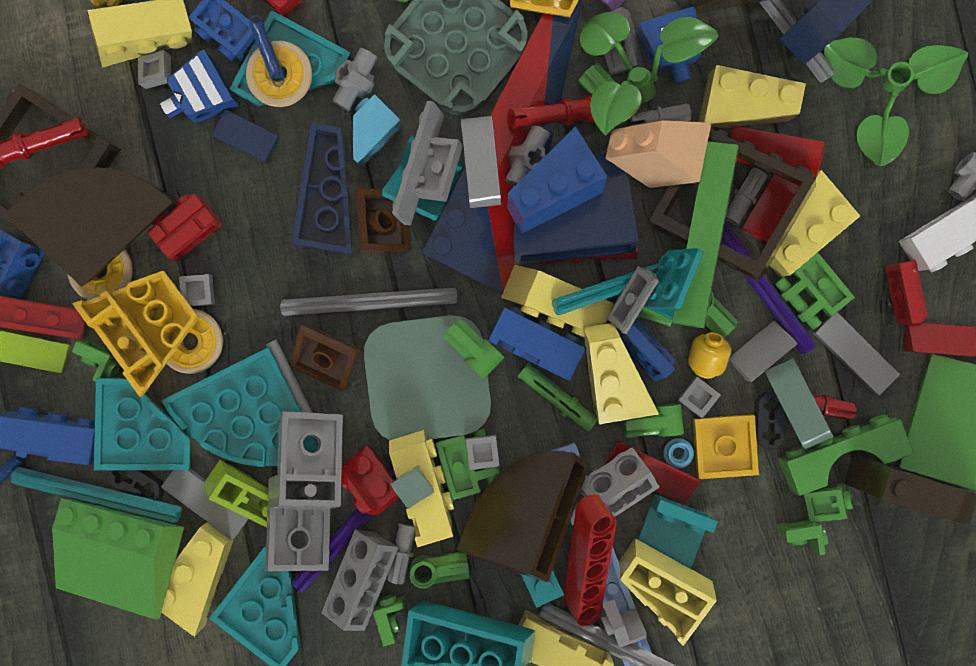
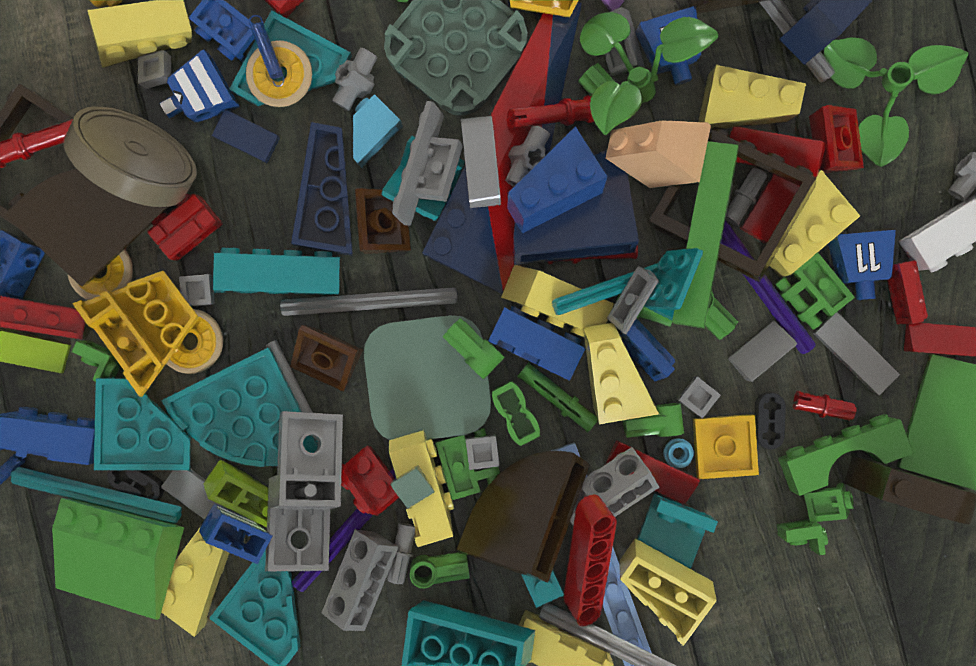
bright green bracket [373,594,405,647] -> none
light grey bracket [601,600,647,648] -> none
light grey axle [630,103,692,126] -> none
yellow head [688,332,731,379] -> none
sand green beam [765,358,834,449] -> none
none -> dark tan brick [64,107,197,207]
none -> blue torso [199,504,273,564]
none -> teal wedge [213,248,340,295]
none -> bright green brick [492,380,540,446]
none -> red slope [809,105,864,173]
none -> blue torso [828,230,895,300]

